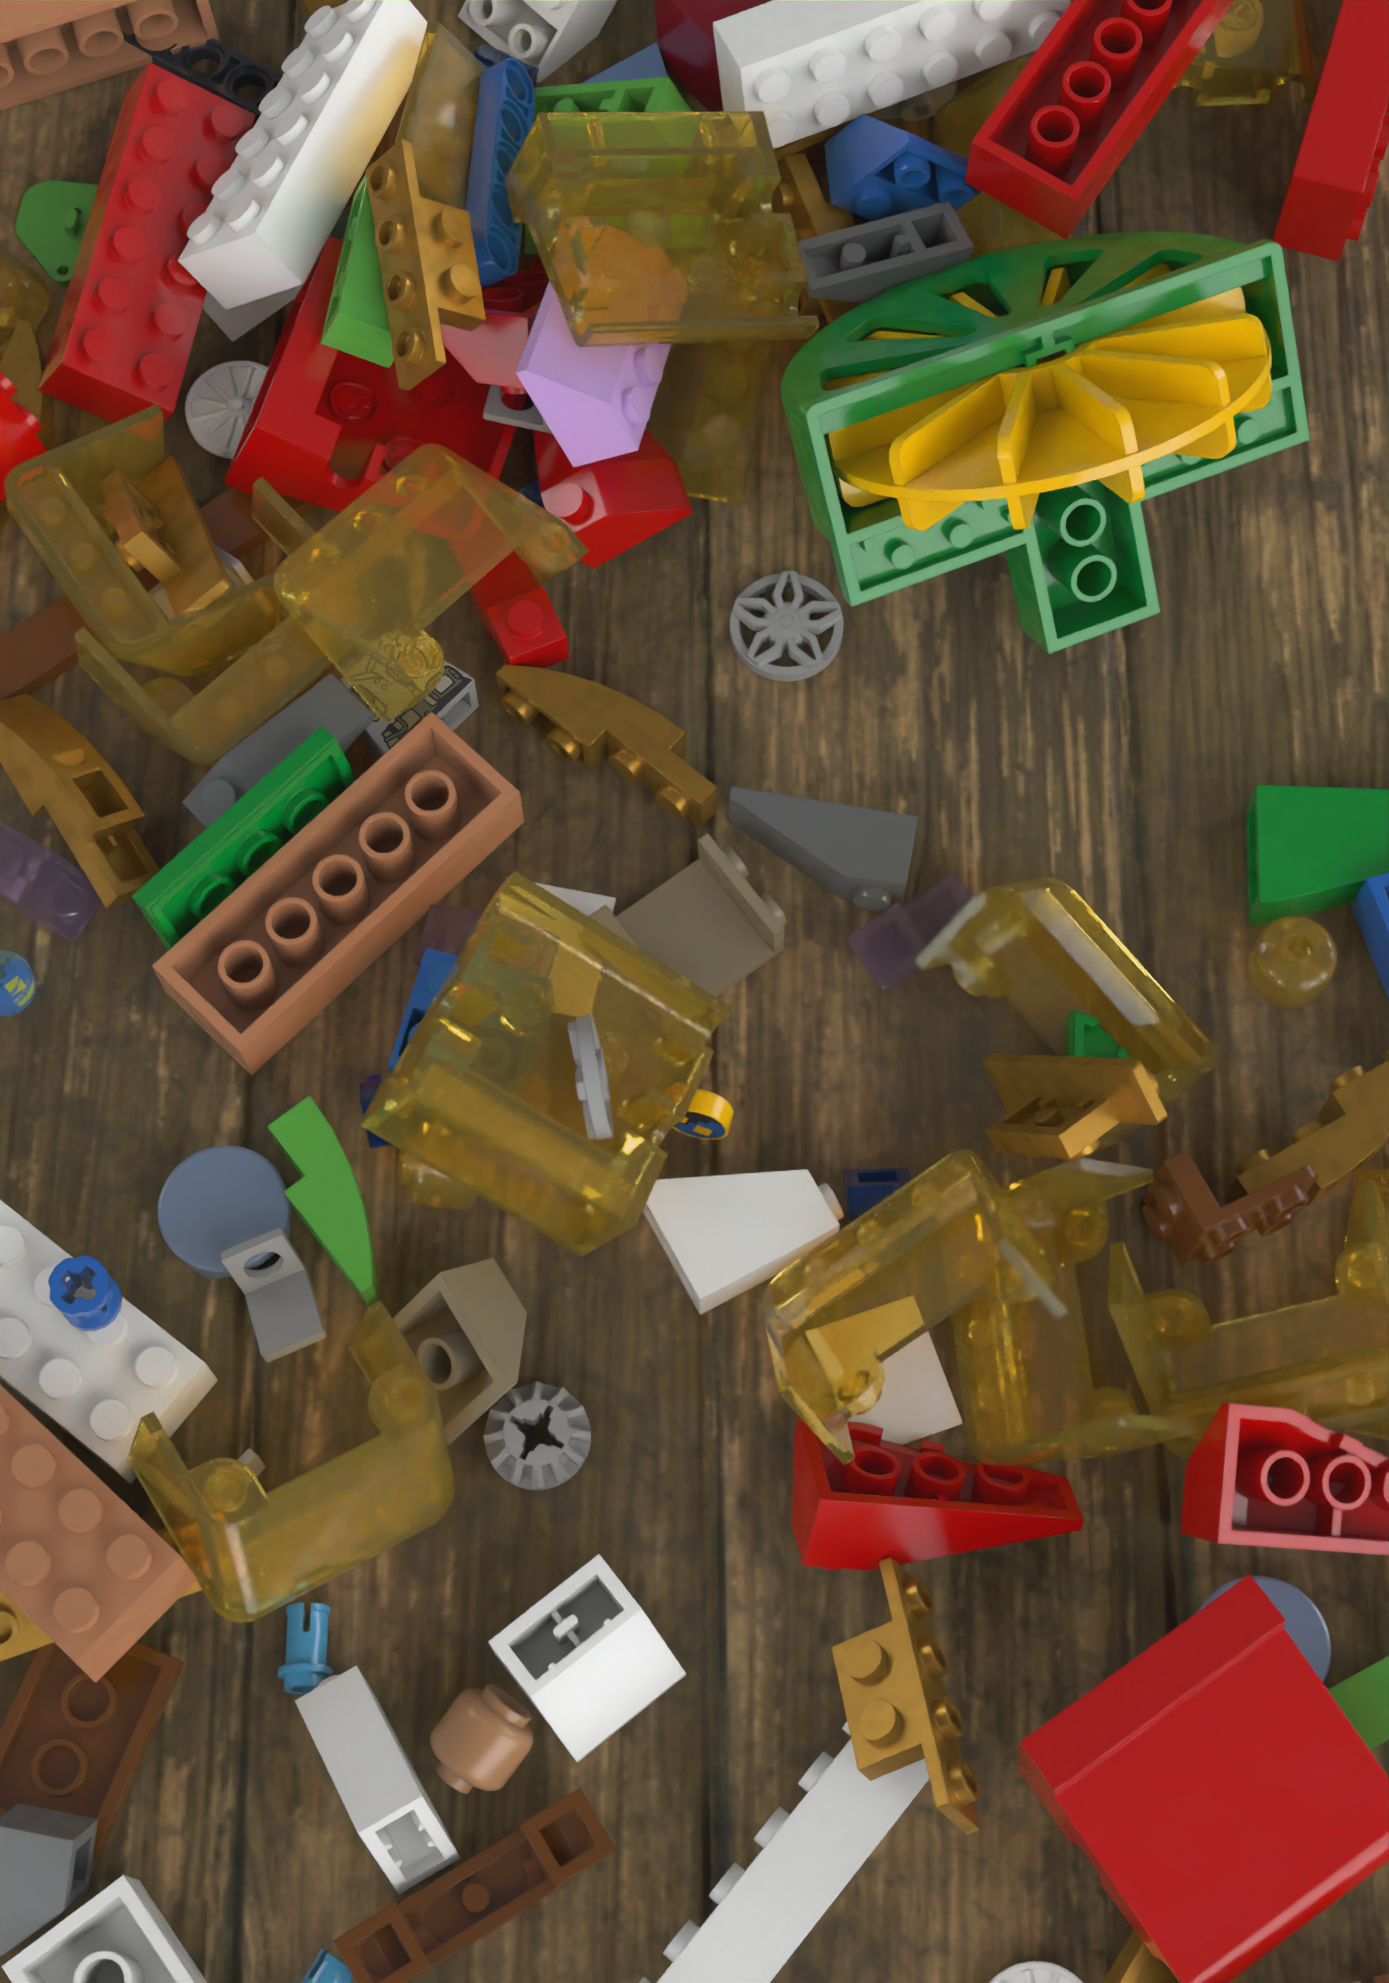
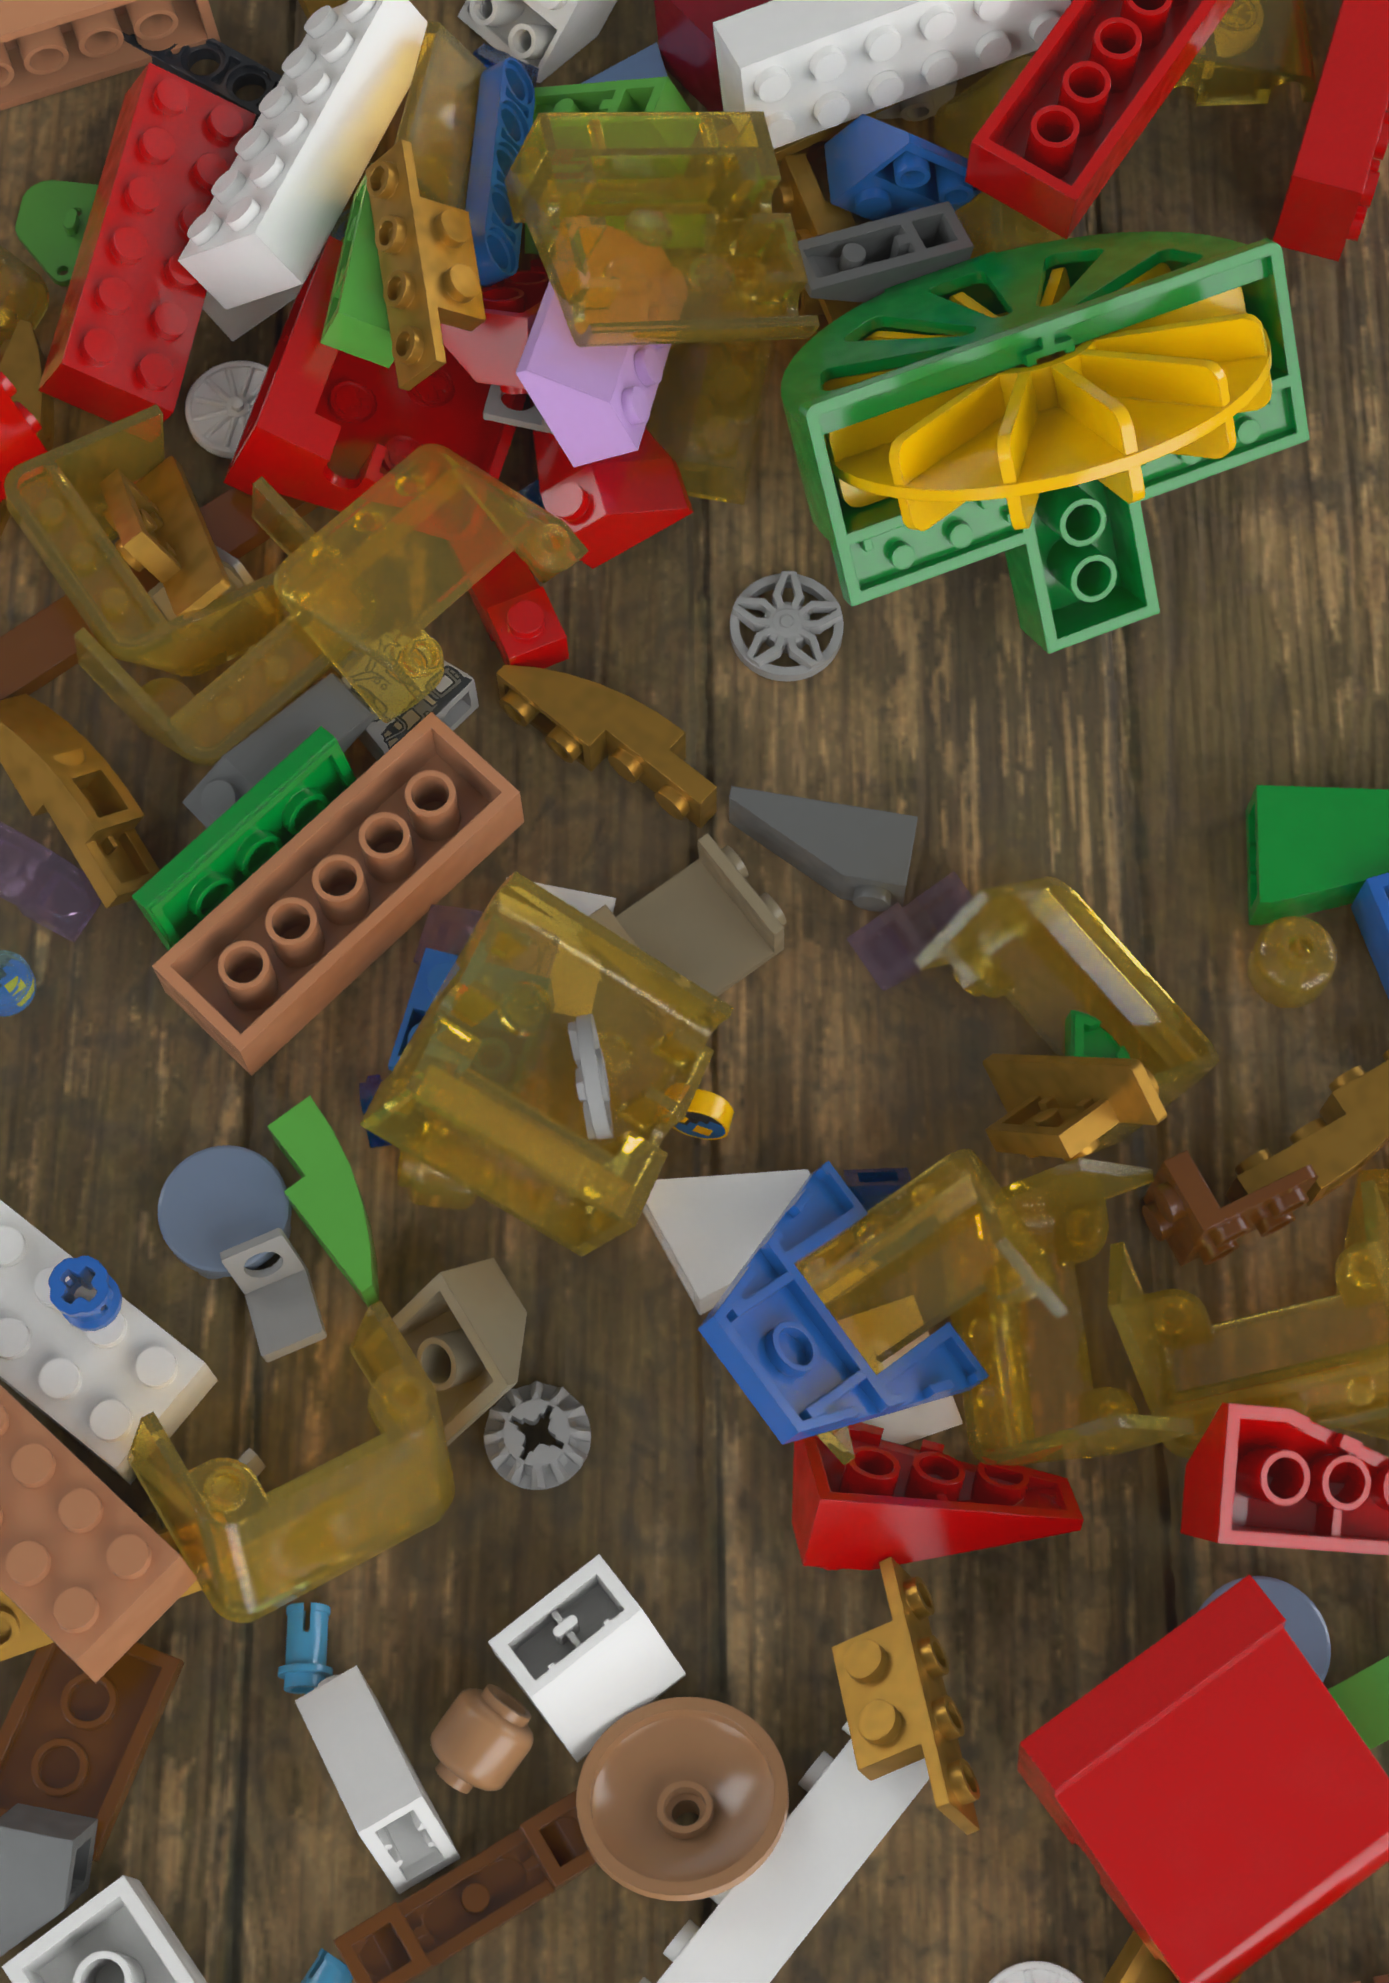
none -> medium nougat dish [576,1697,789,1901]
none -> blue wing [698,1160,989,1445]

